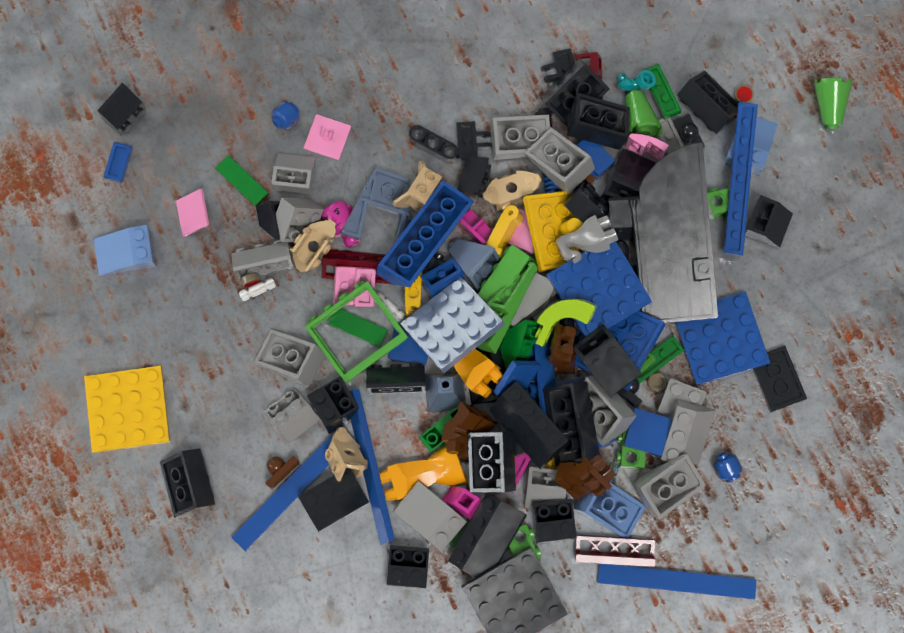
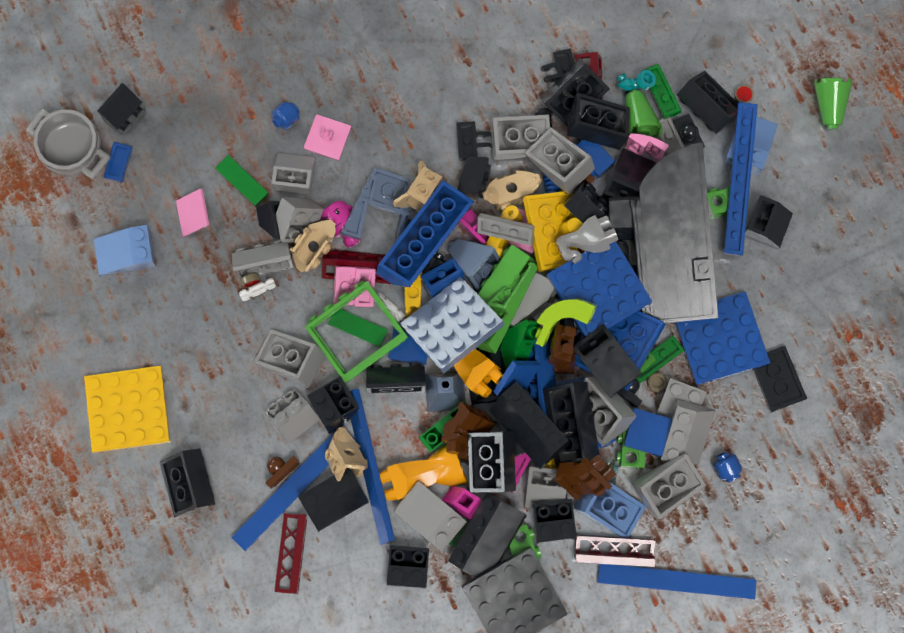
black beam [409,125,459,164] -> none
none -> light grey piece [26,109,110,179]
none -> dark red fence [275,513,308,595]
none -> light grey hinge [477,213,535,246]

